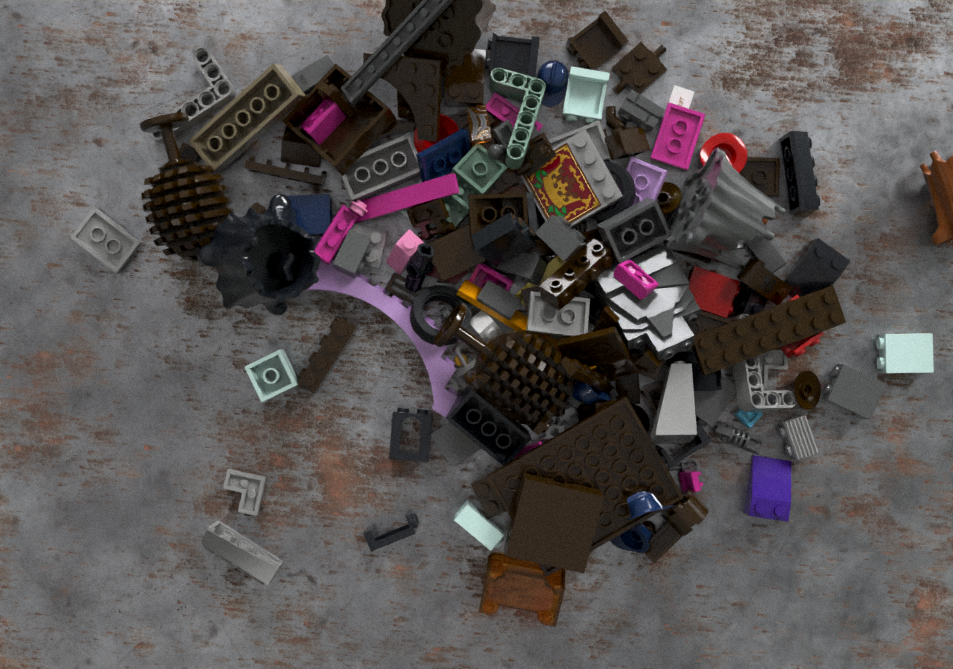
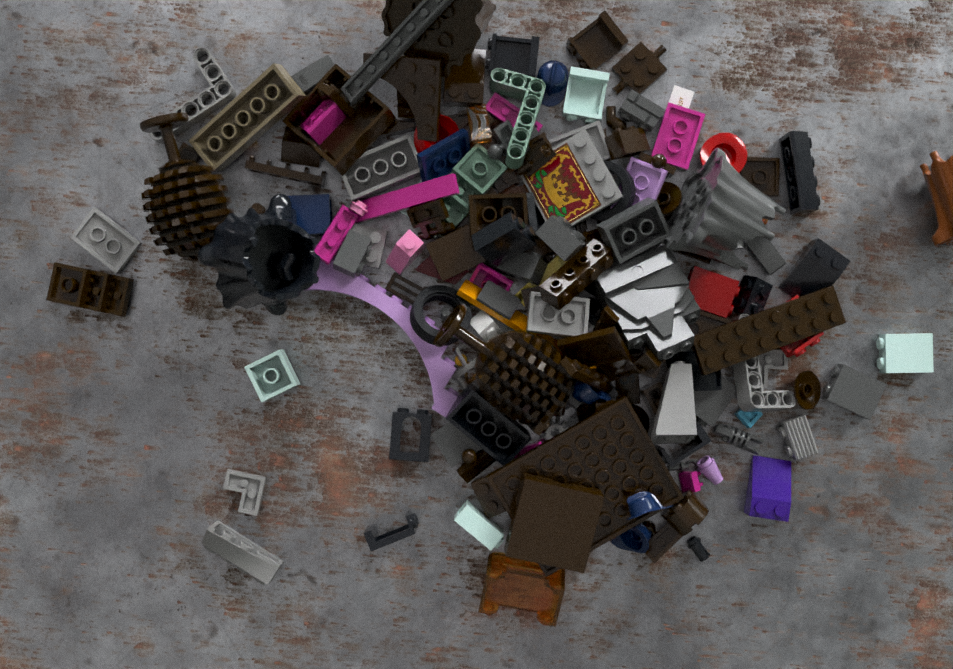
dark brown brick [297,317,359,394] -> none
black piece [405,243,435,292] -> none
dark pink slope [613,259,659,300] -> none
dark brown door [736,257,792,305] -> none
none -> dark brown slope [46,262,134,317]
none -> dark brown plate [456,449,496,484]
none -> dark brown plate [637,152,677,179]
none -> black pin [687,536,710,562]
none -> lavender cone [696,455,723,485]

